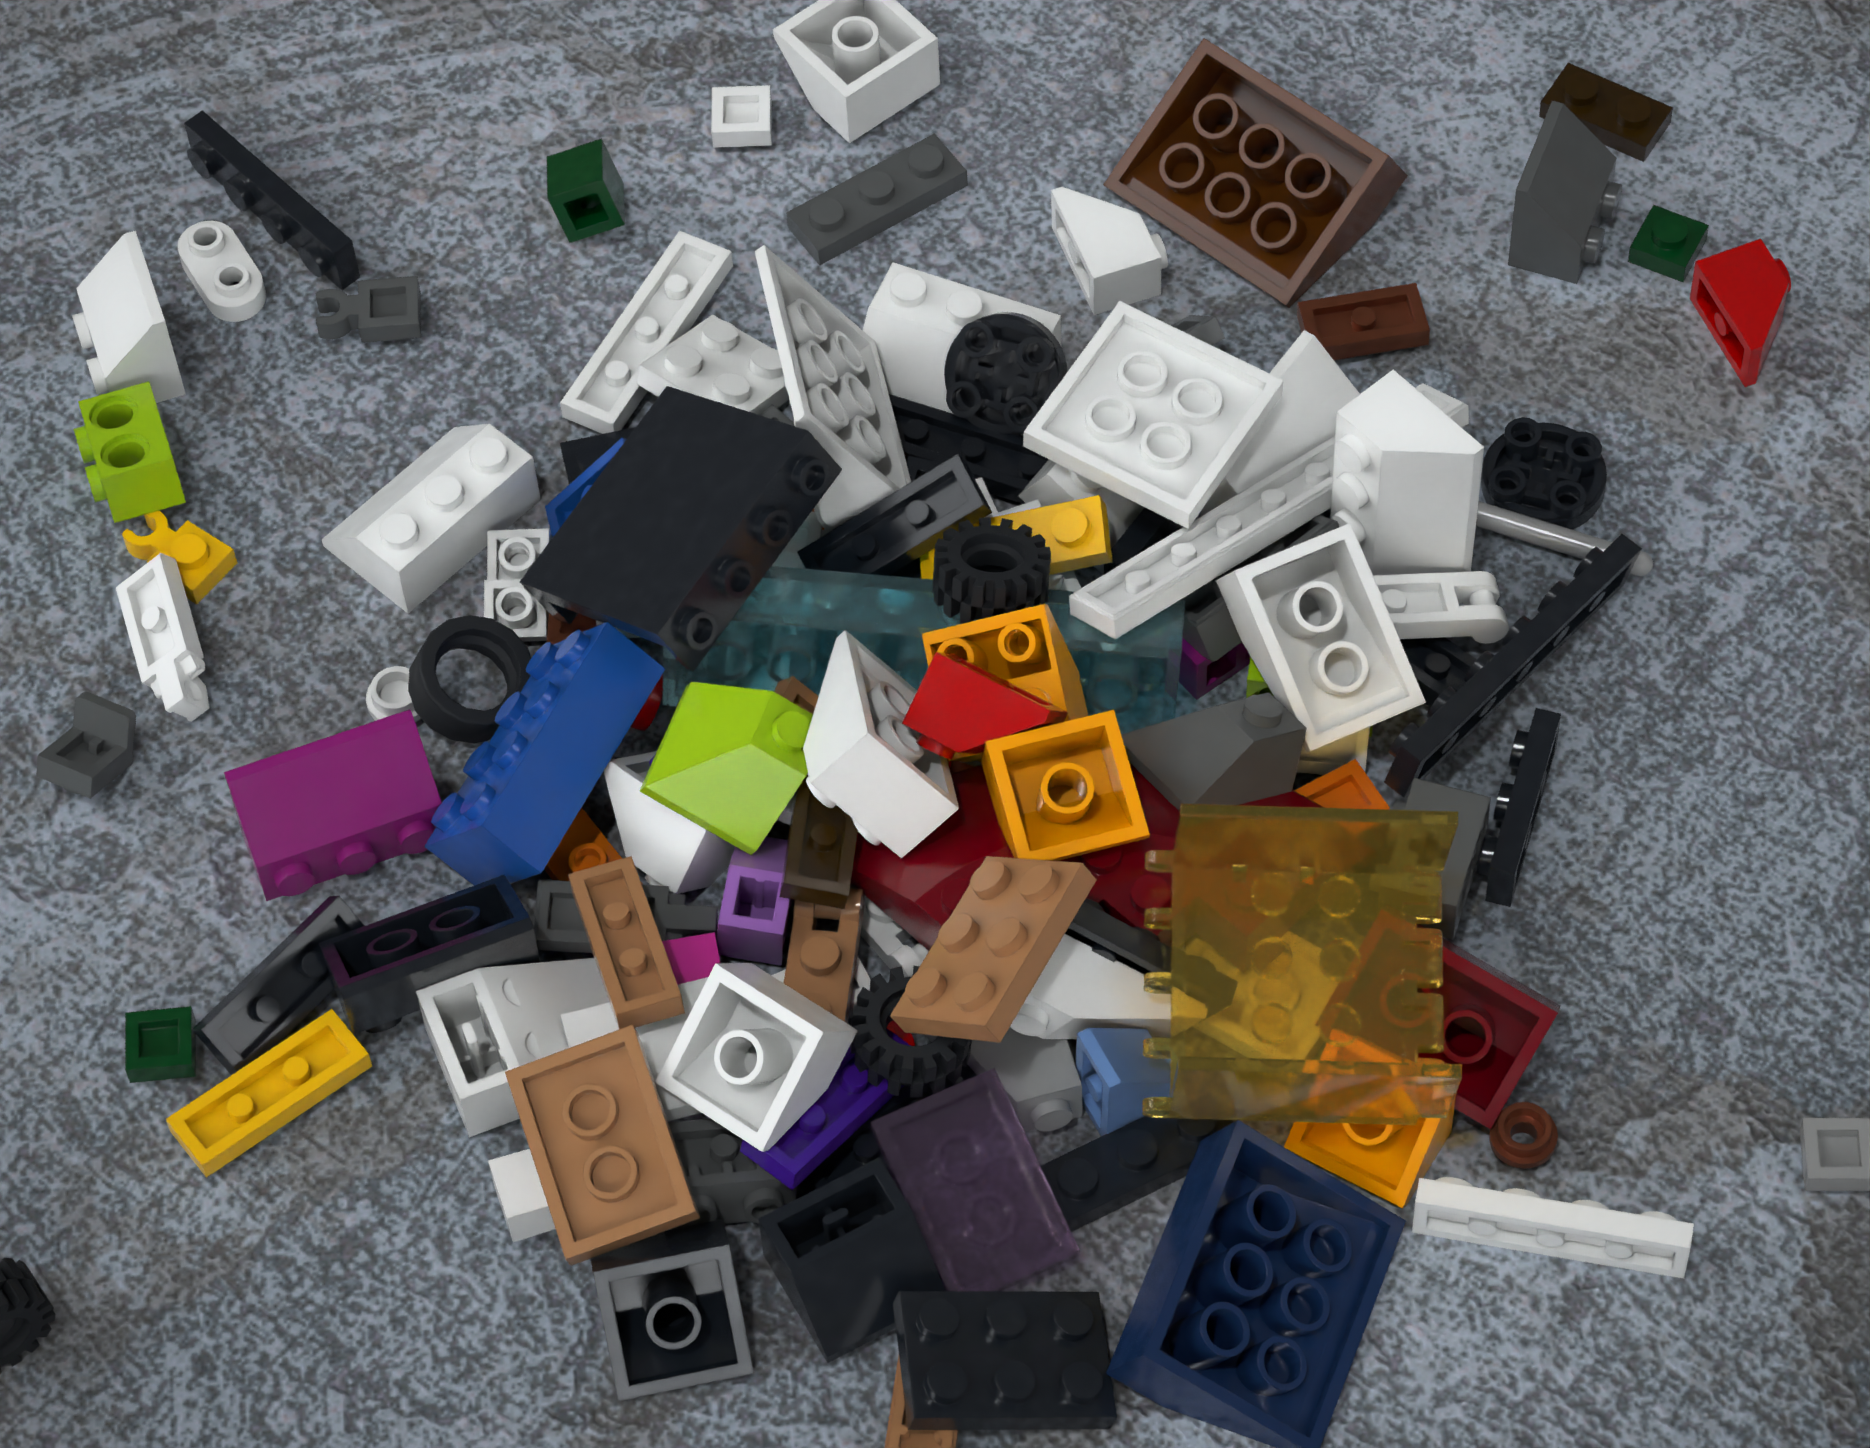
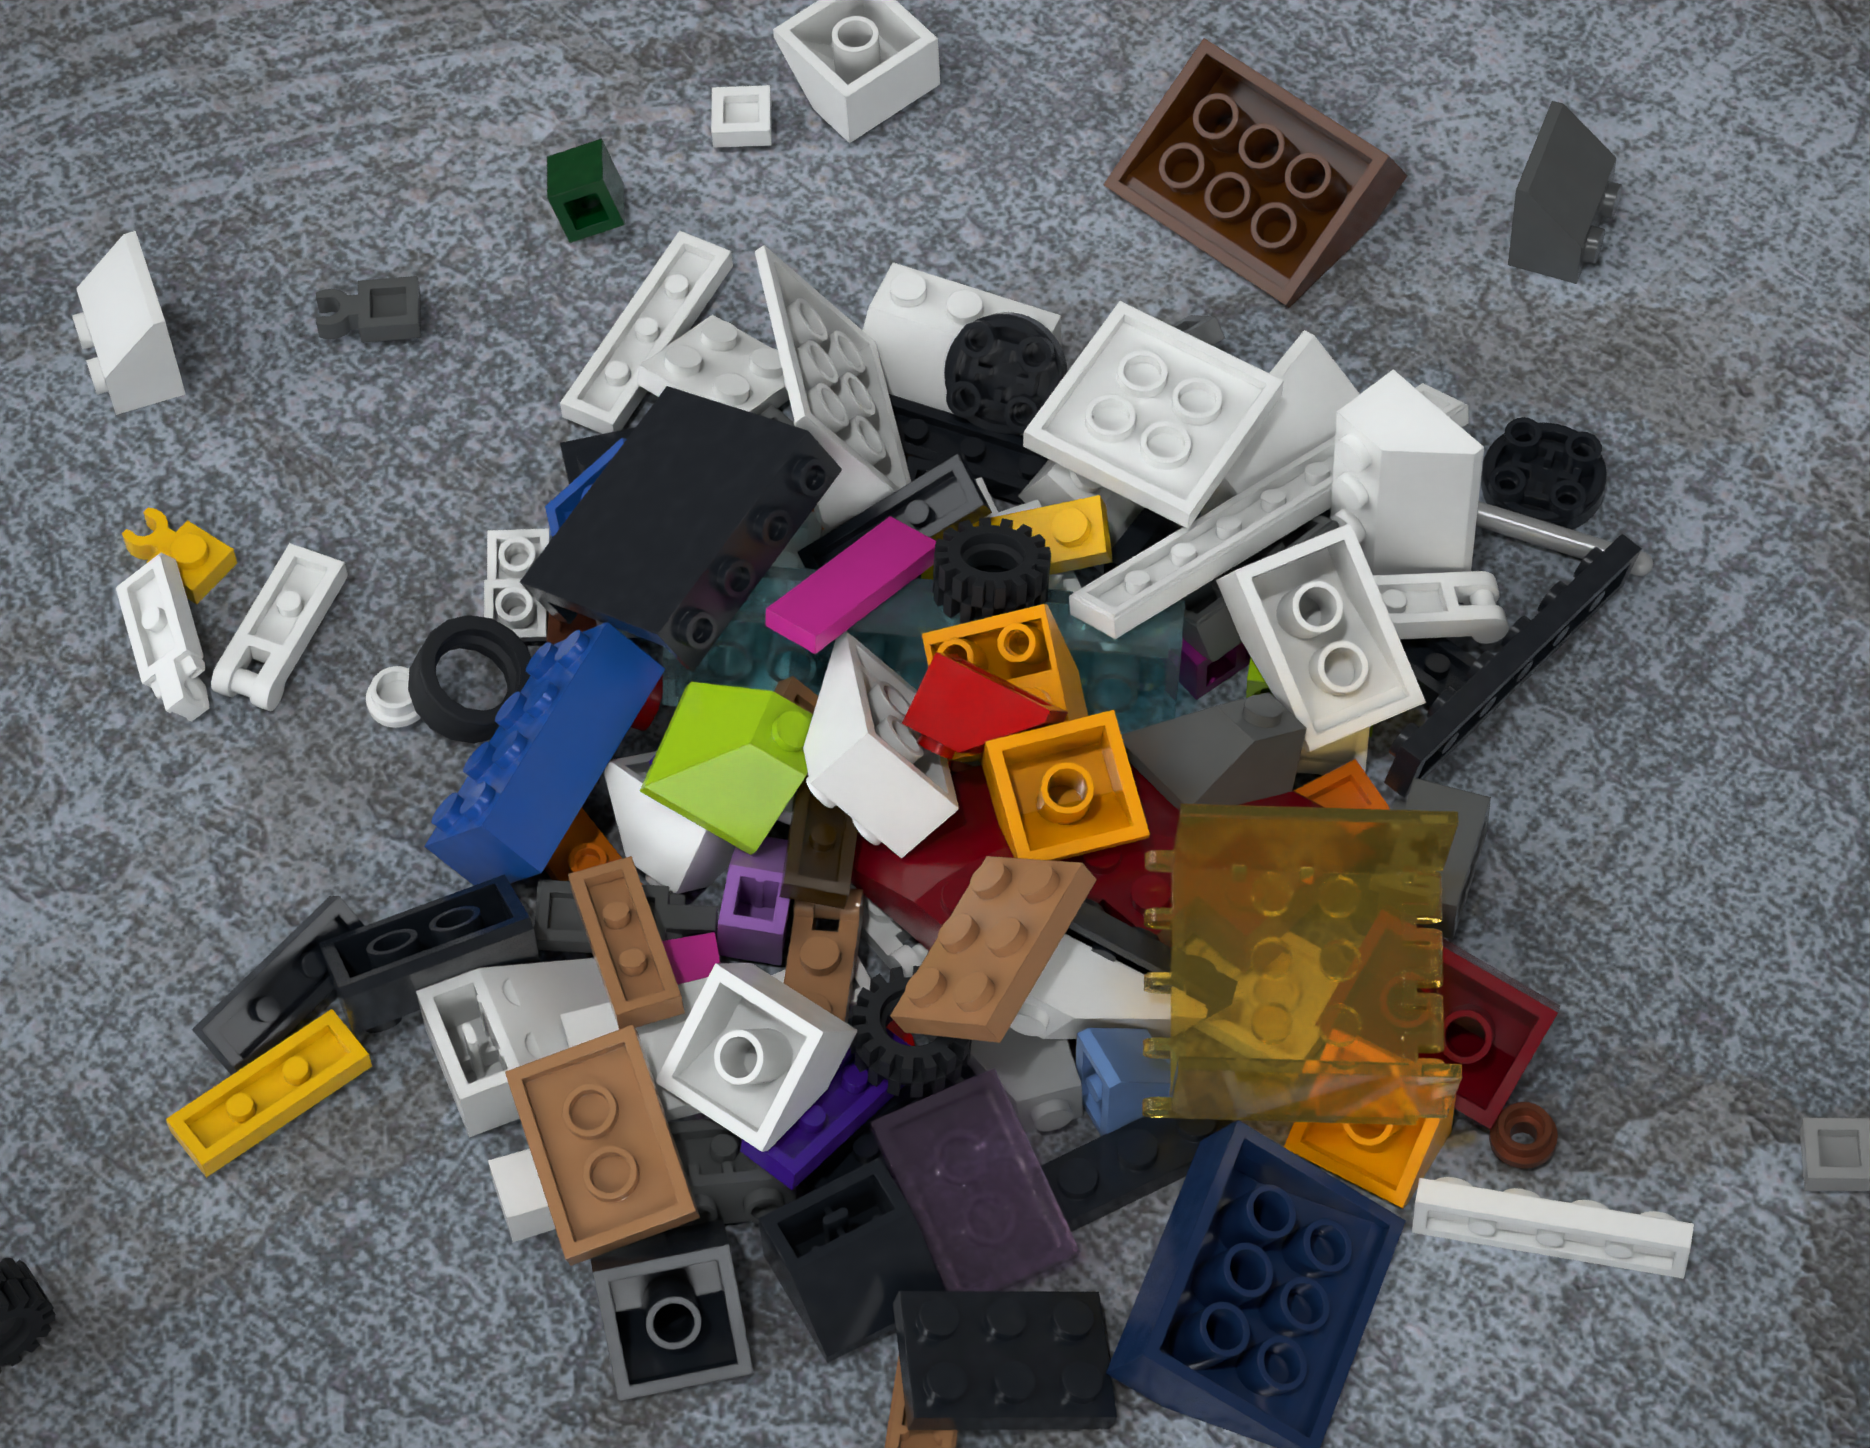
dark grey bracket [36,691,136,799] -> none
lime brick [73,381,186,523] -> none
dark green plate [125,1006,196,1083] -> none
white plate [178,221,266,322] -> none
black plate [184,110,360,290] -> none
magenta slope [224,709,442,901] -> none
white slope [322,424,541,614] -> none
dark grey plate [786,133,968,266] -> none
white slope [1051,187,1168,315] -> none
copper plate [1297,283,1430,360] -> none
black plate [1477,708,1561,907] -> none
dark brown plate [1539,63,1673,162] -> none
dark green plate [1628,205,1709,282] -> none
red slope [1689,239,1791,387] -> none
none -> white plate [211,543,348,711]
none -> dark pink tile [765,516,937,654]

